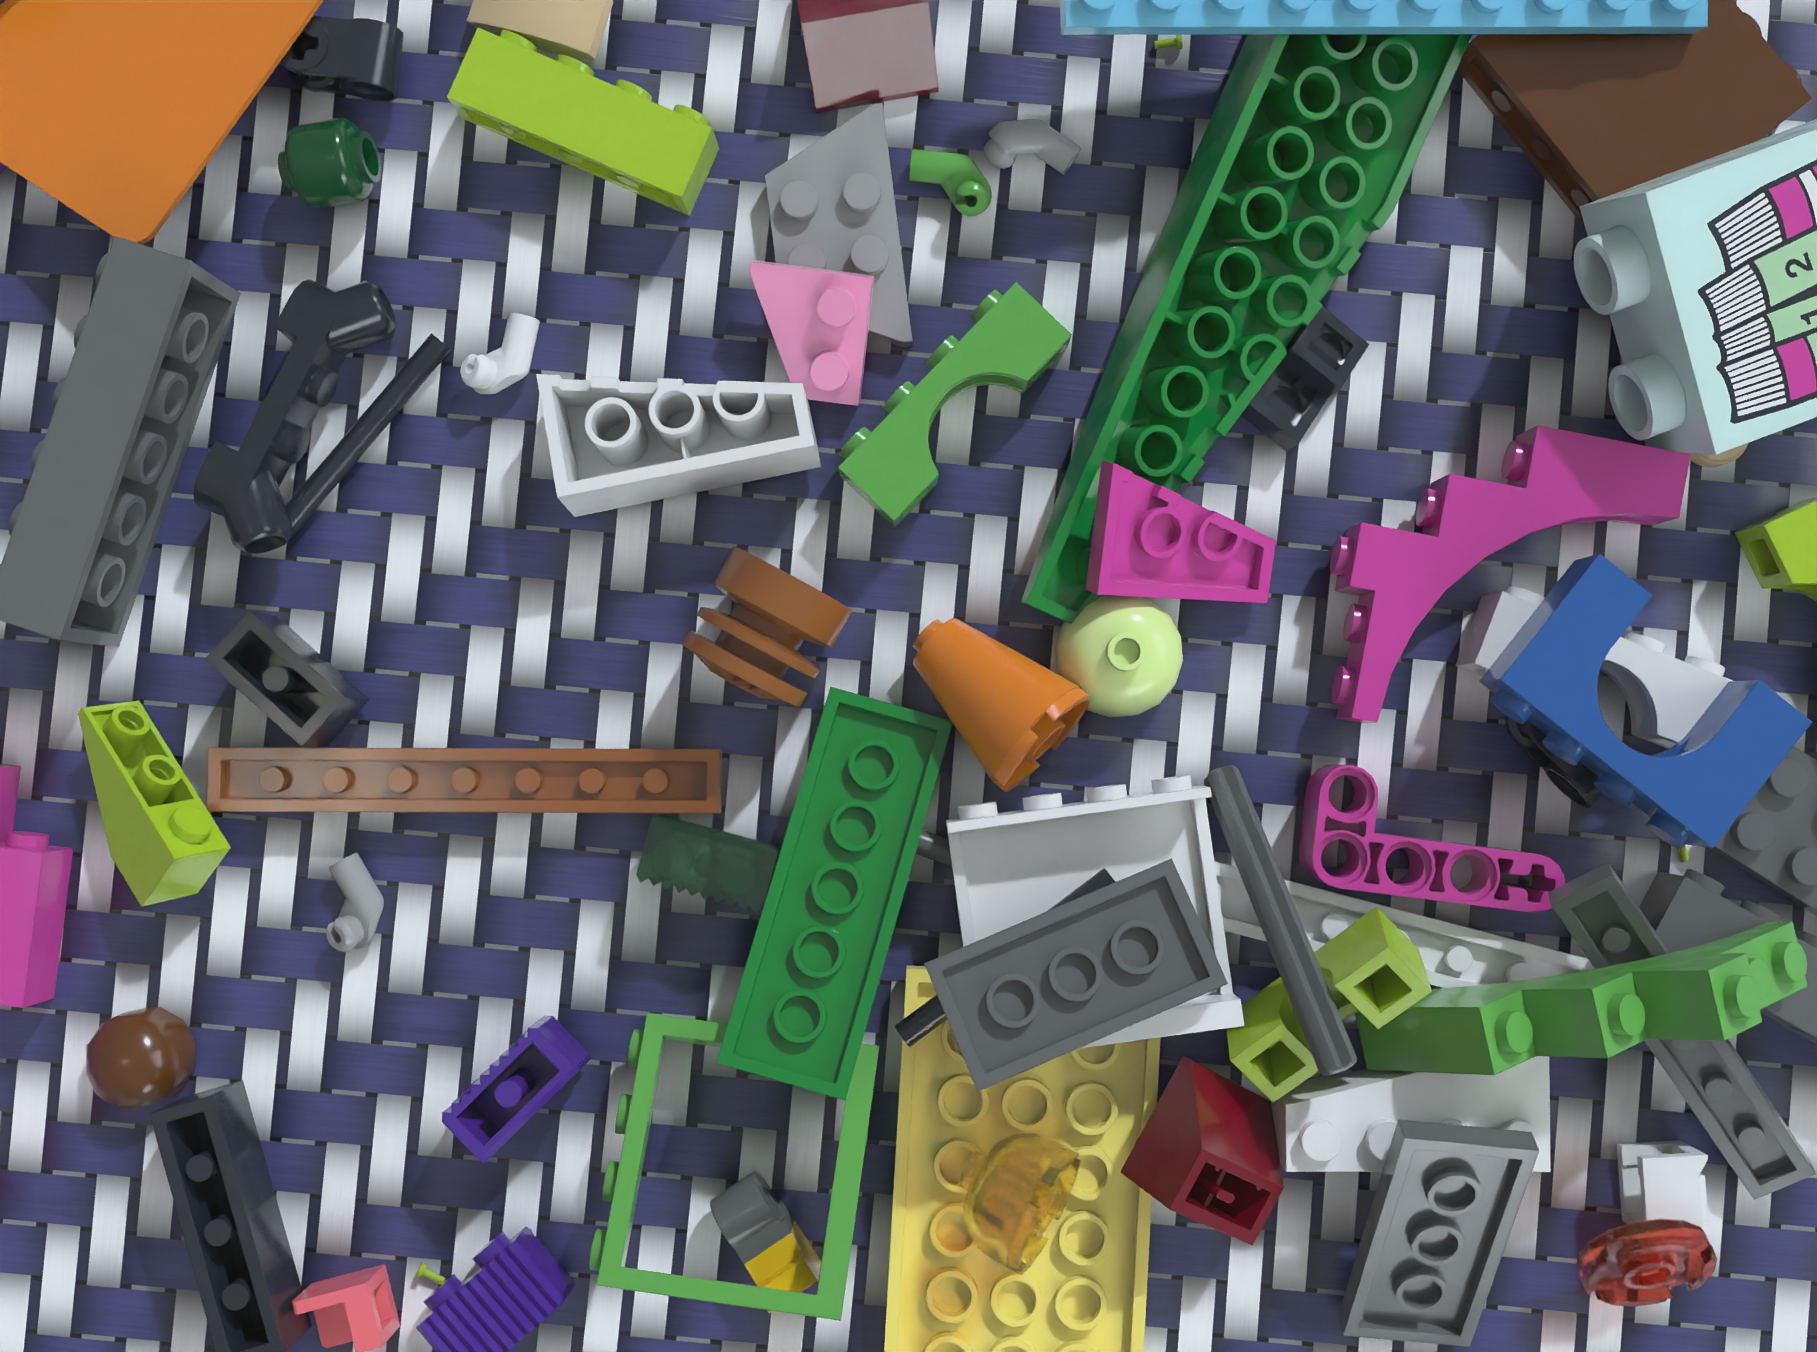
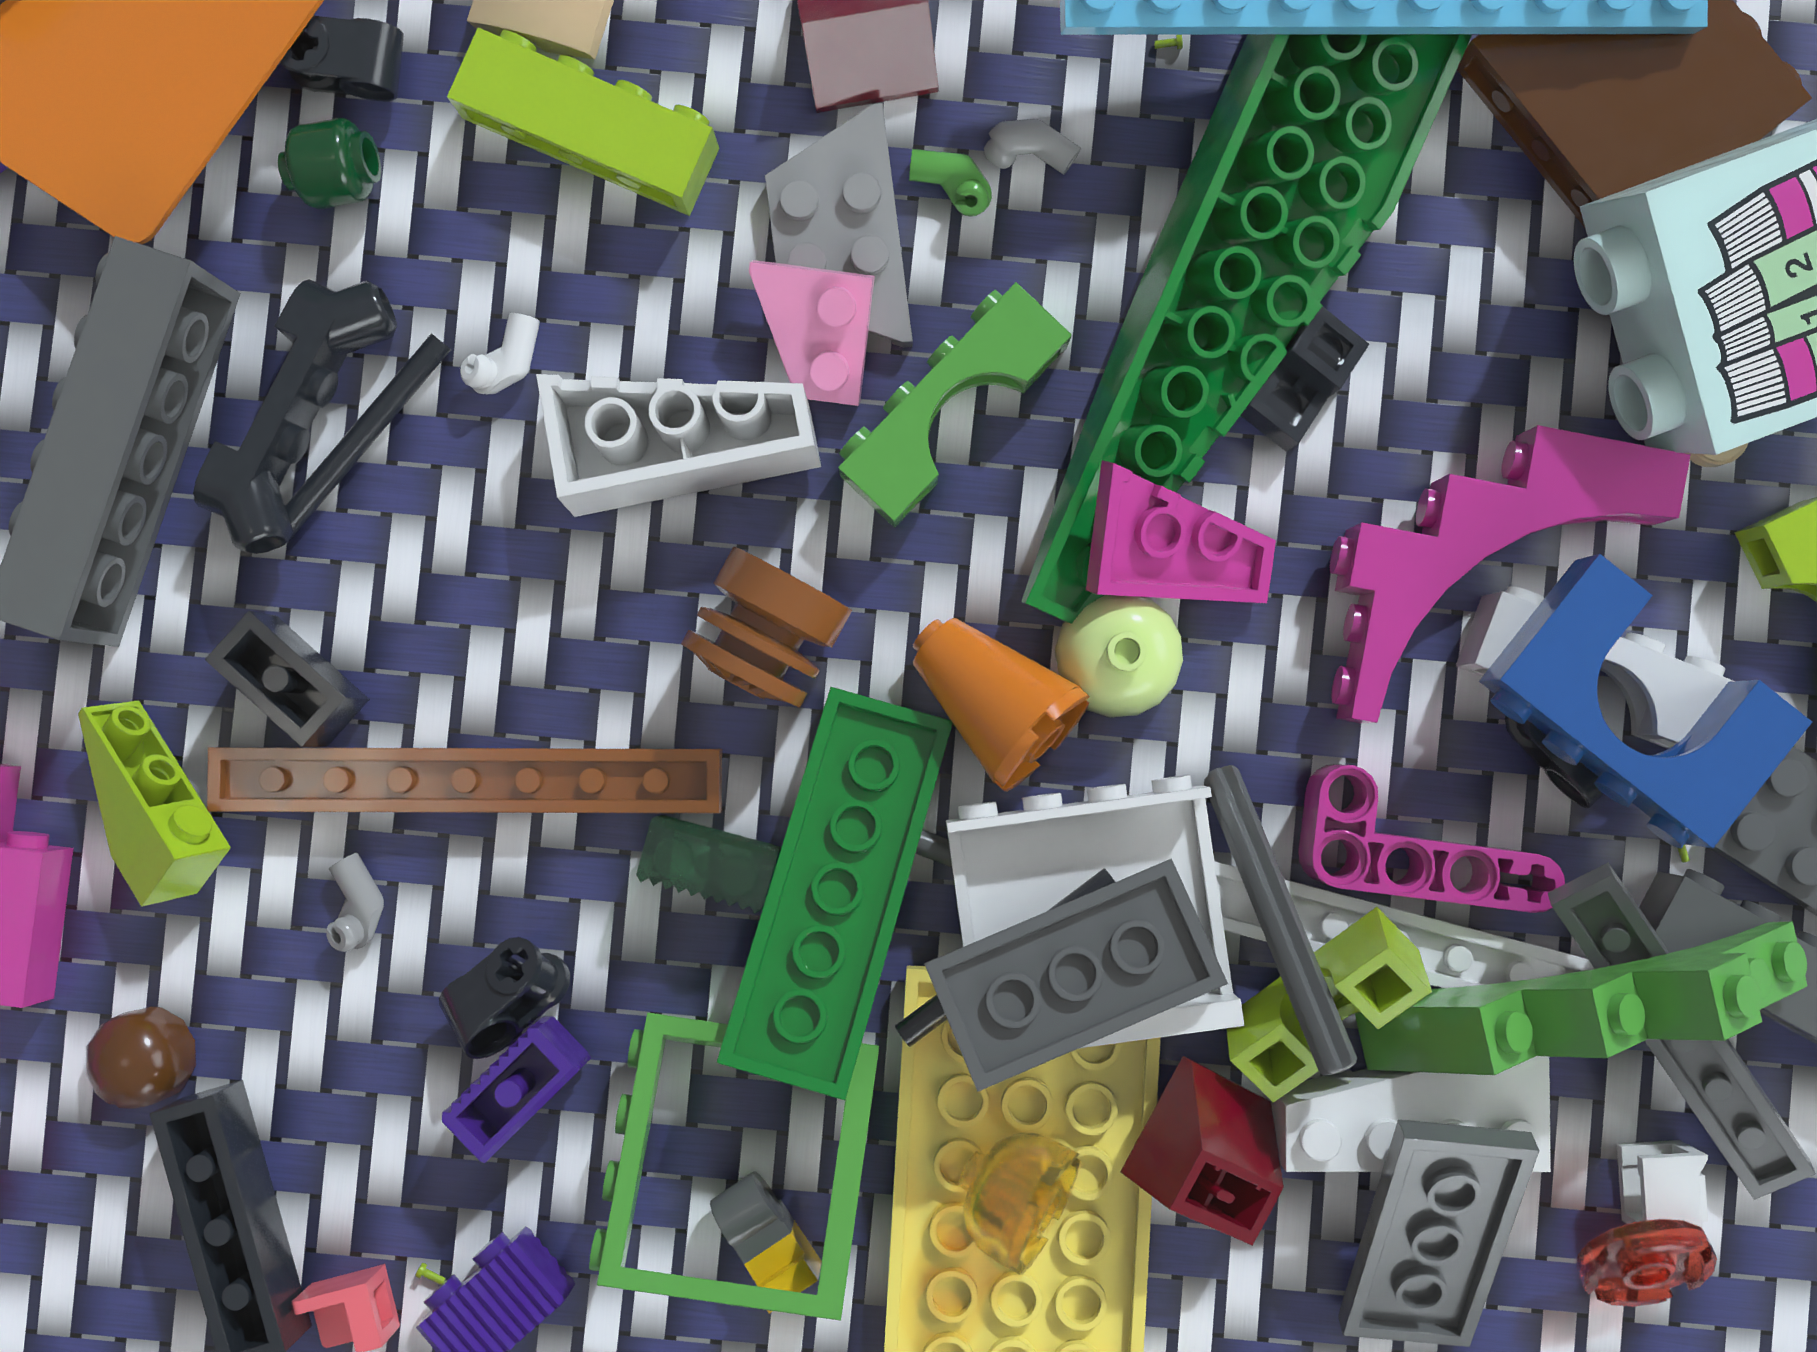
none -> black piece [439,937,570,1059]

